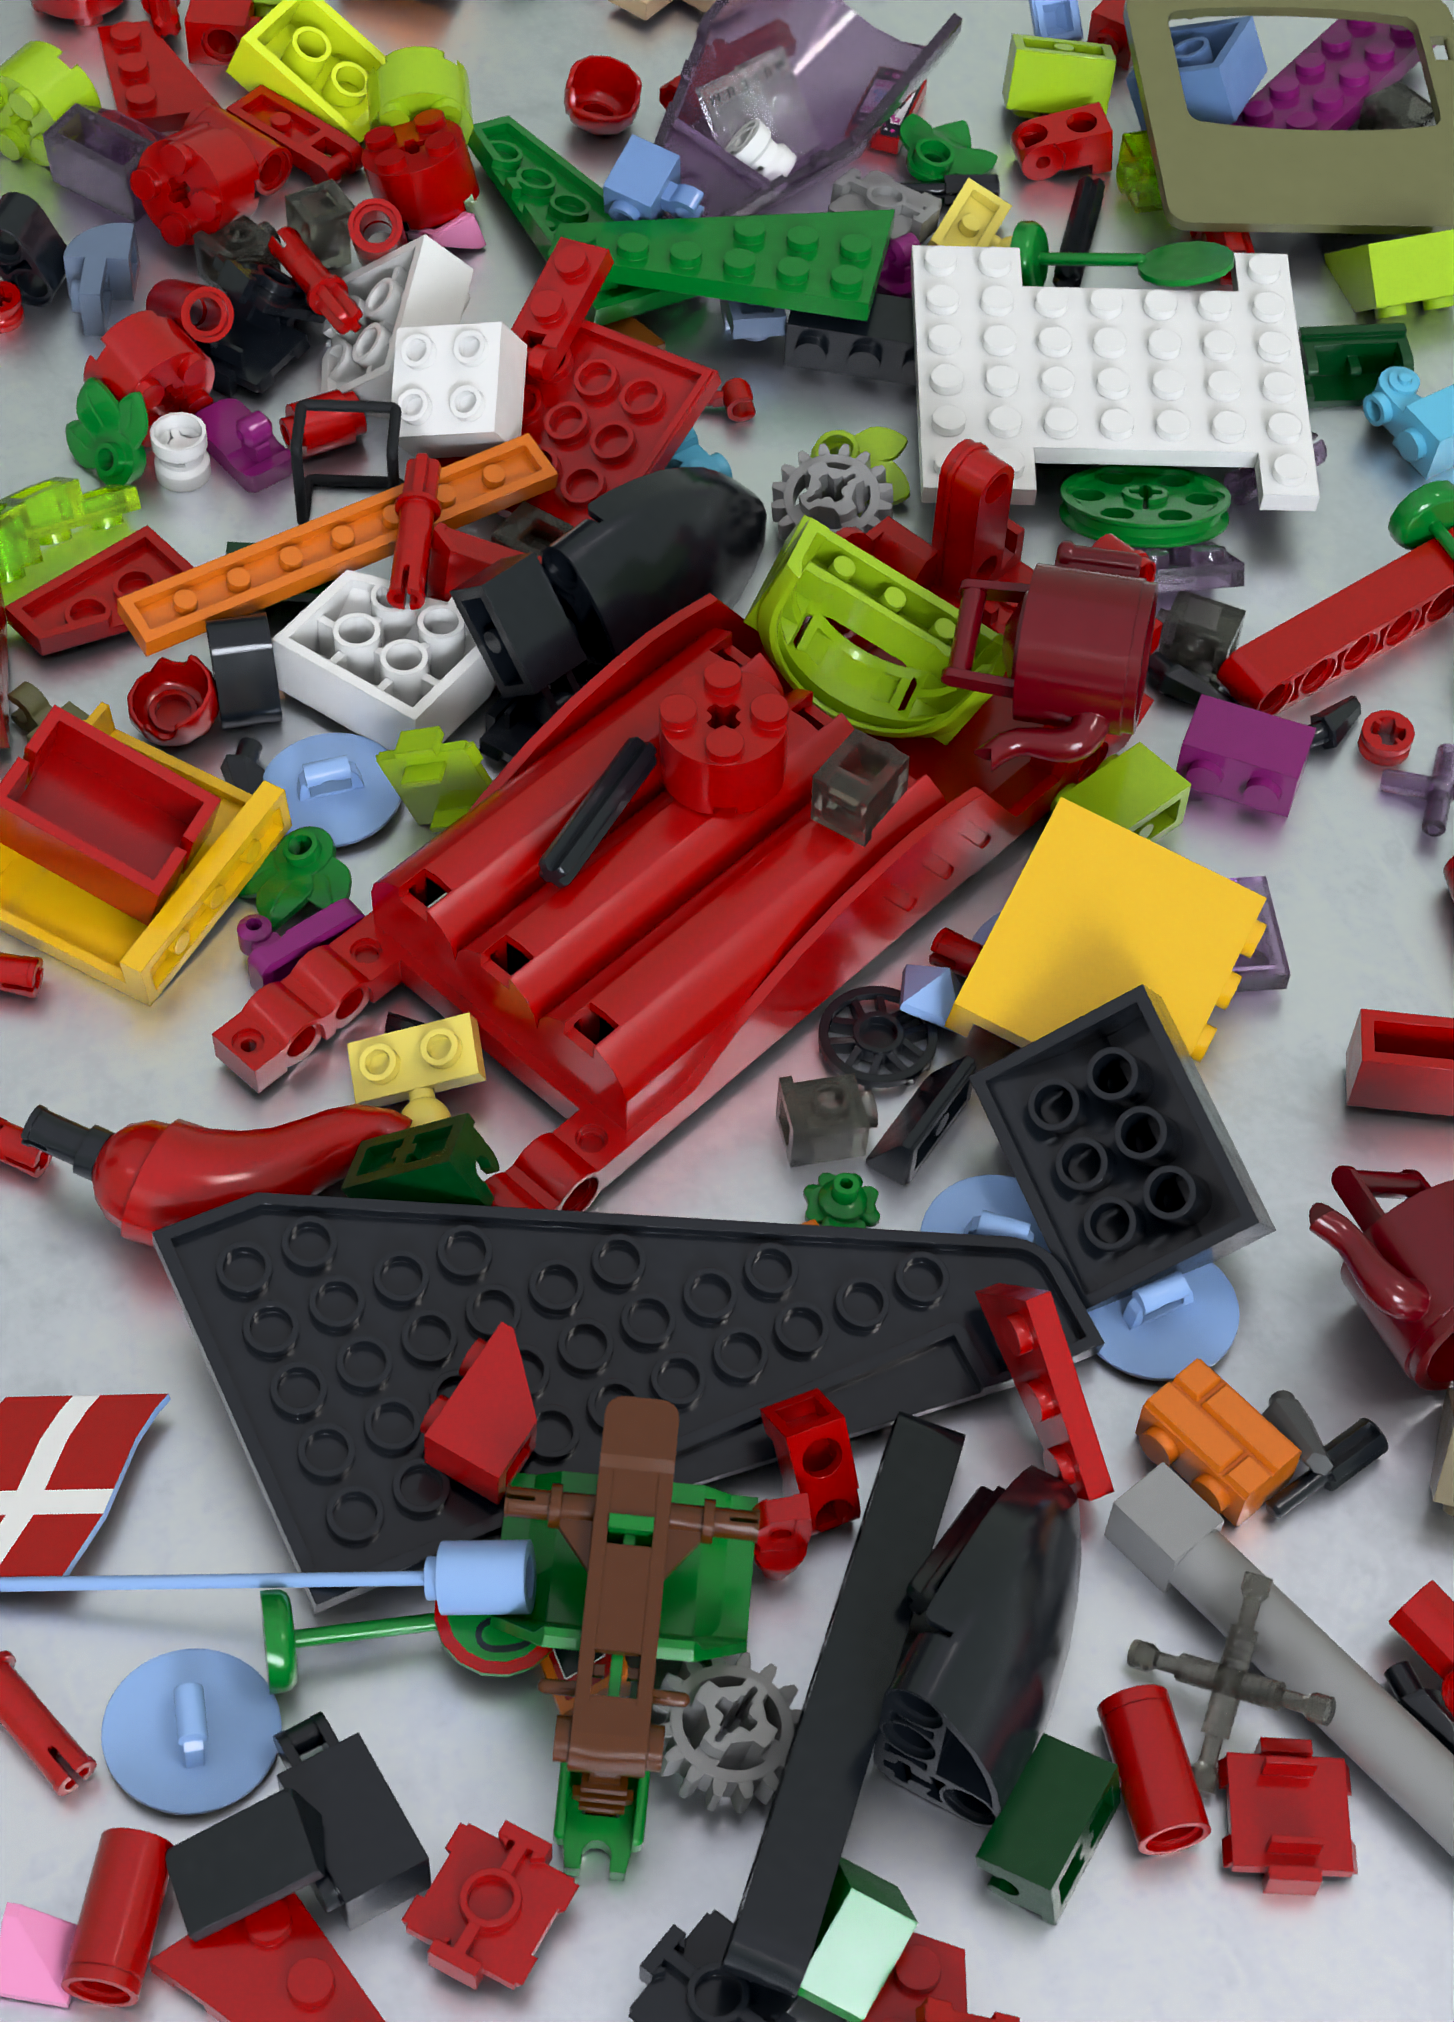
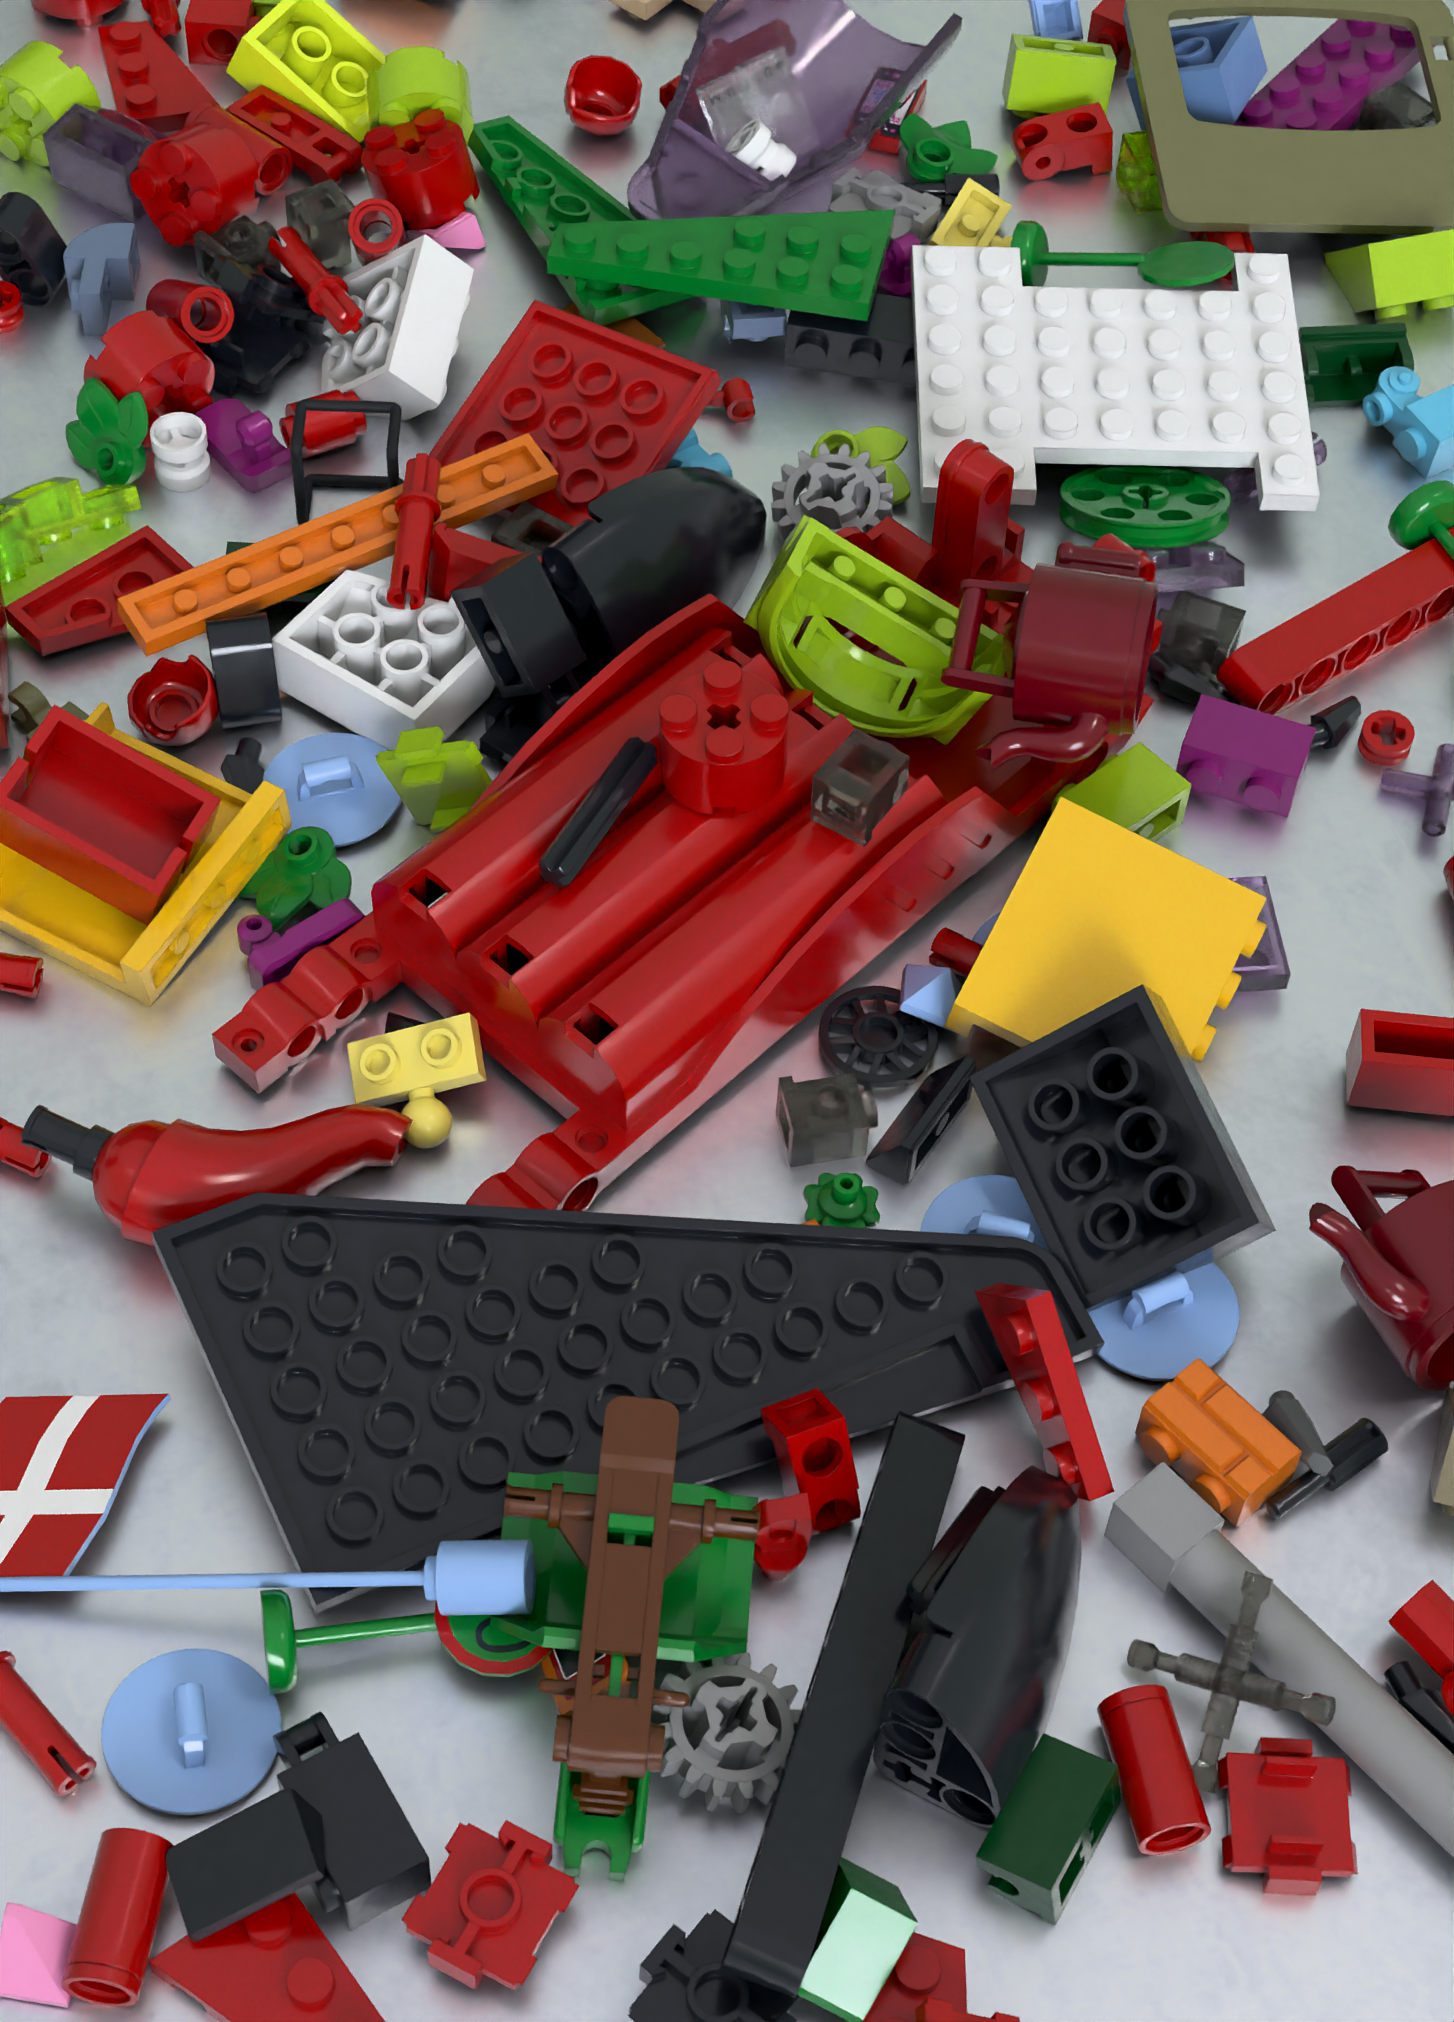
dark green hinge [341,1113,500,1206] -> none
white brick [391,321,527,458] -> none
red slope [420,1321,537,1505] -> none
red plate [511,237,614,381] -> none
medium blue brick [603,134,704,221] -> none
black axle [1052,175,1106,287] -> none

